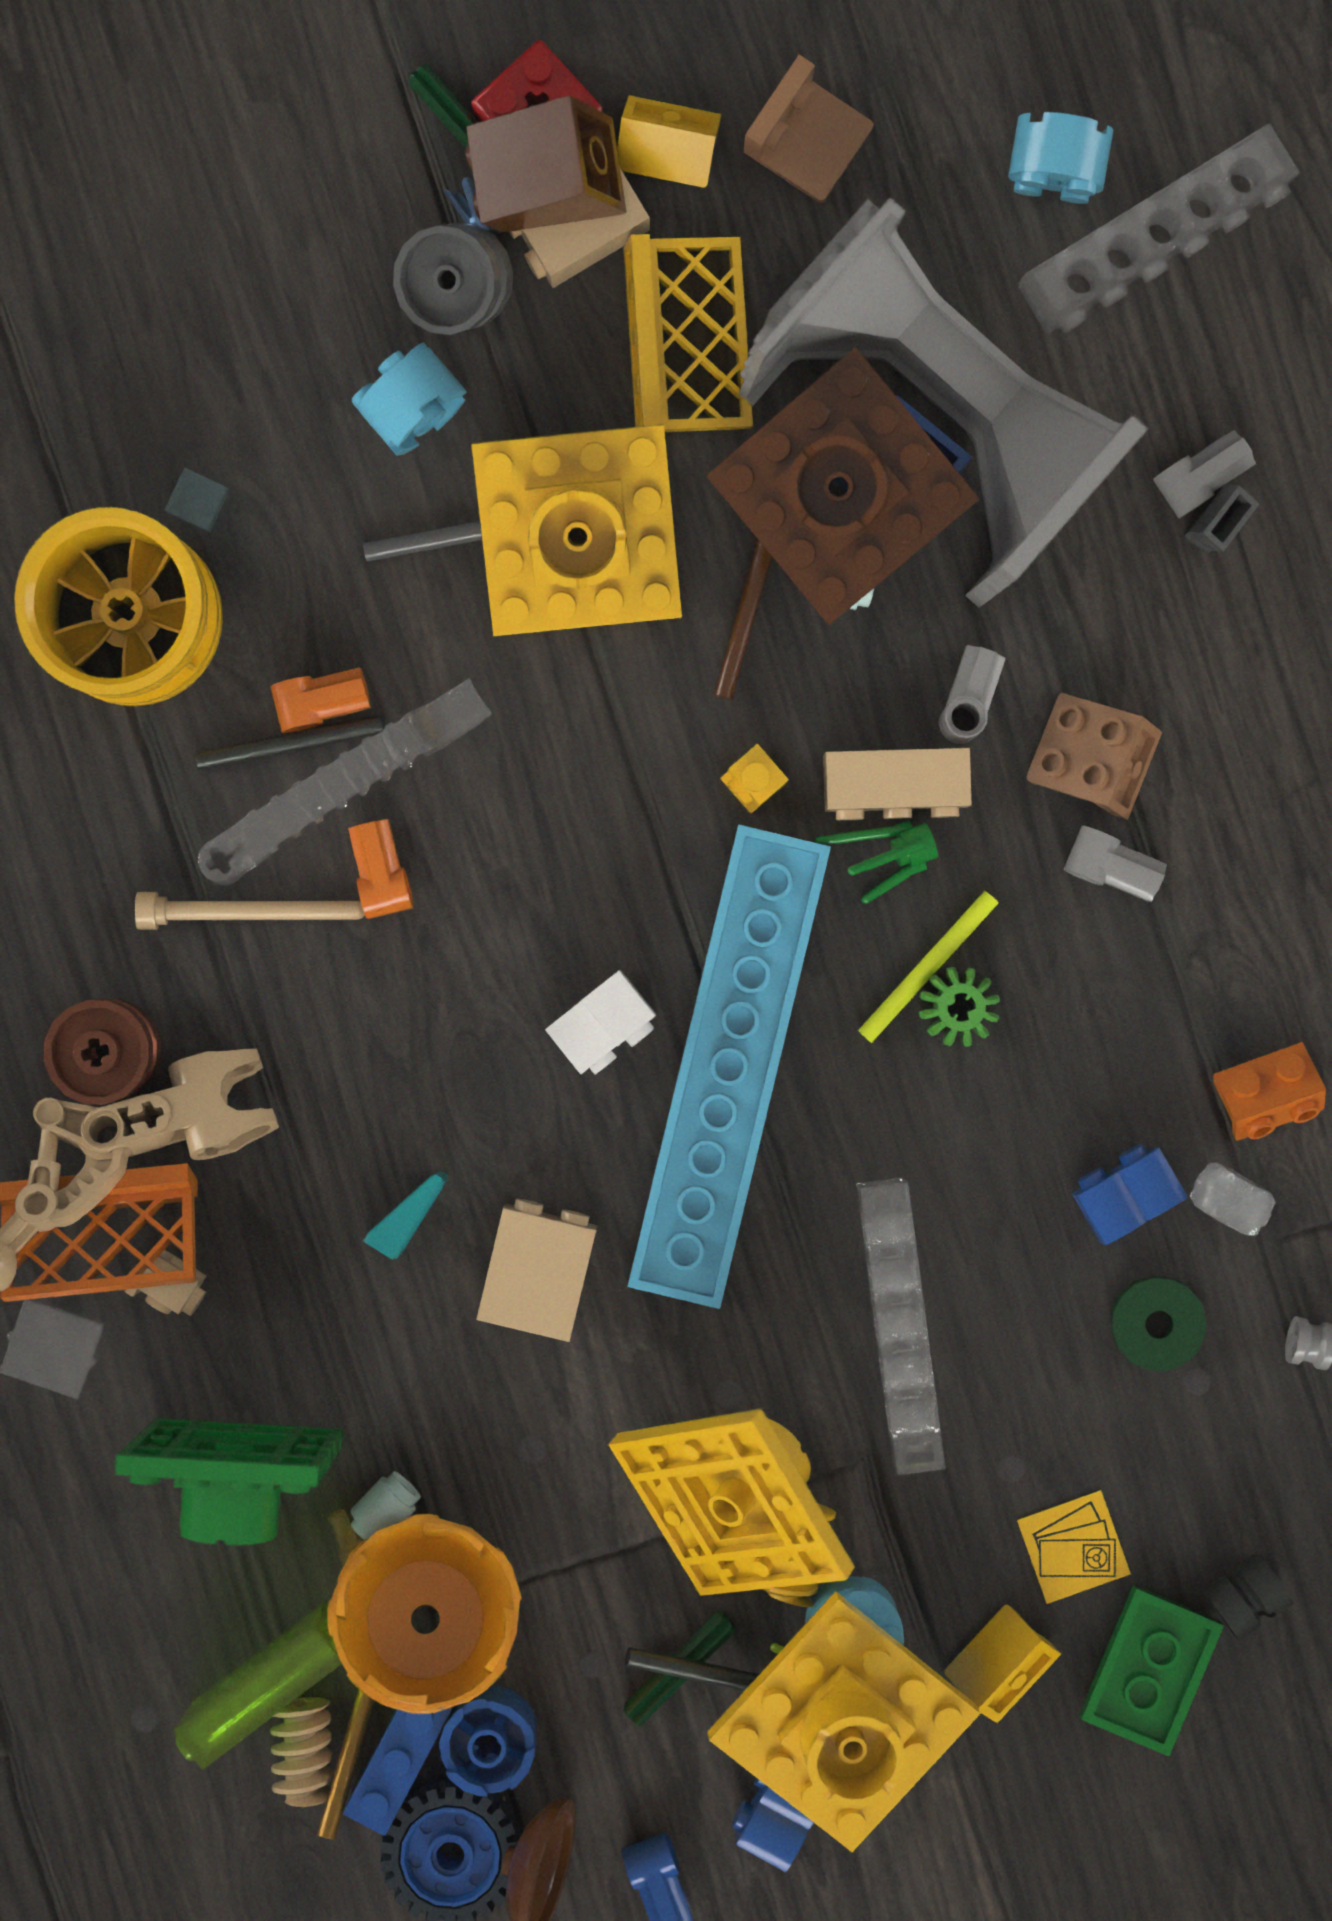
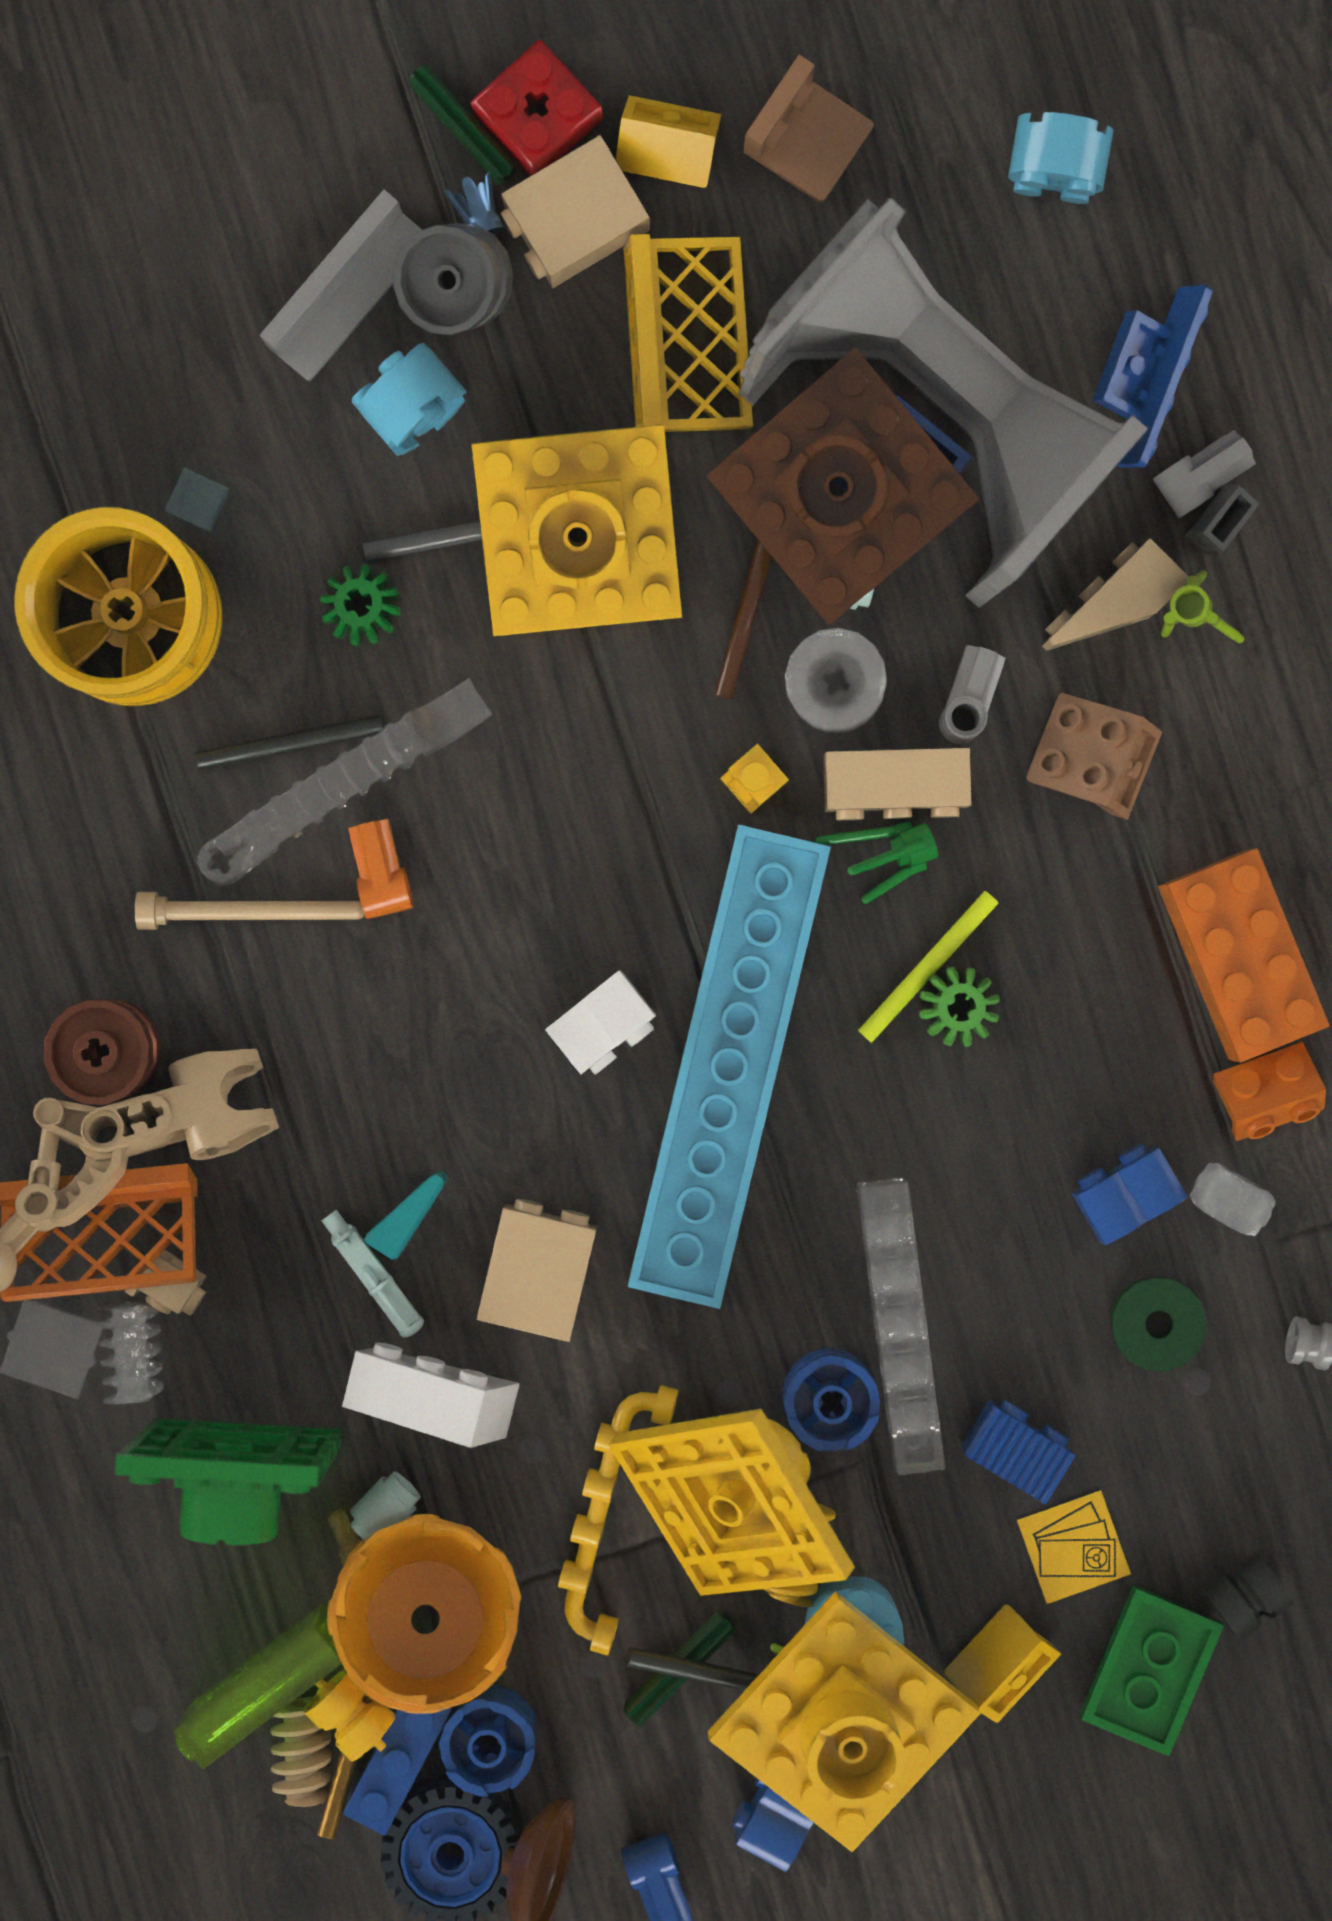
orange piece [270,667,372,733] -> none
reddish brown slope [466,95,627,233] -> none
clear brick [1018,123,1299,334] -> none
light grey piece [1063,826,1167,902] -> none
none -> clear piece [97,1302,164,1405]
none -> light grey panel [259,190,422,381]
none -> yellow wheel [304,1668,396,1762]
none -> green gear [320,564,402,647]
none -> light aqua piece [322,1209,424,1338]
none -> white wedge [342,1342,520,1448]
none -> yellow bar [558,1385,679,1656]
none -> blue brick [782,1348,880,1451]
none -> clear wheel [785,628,887,733]
none -> blue brick [960,1399,1075,1504]
none -> tan slope [1042,538,1189,651]
none -> blue bracket [1092,284,1213,468]
none -> orange brick [1158,848,1330,1063]
none -> lime plant [1161,570,1244,643]

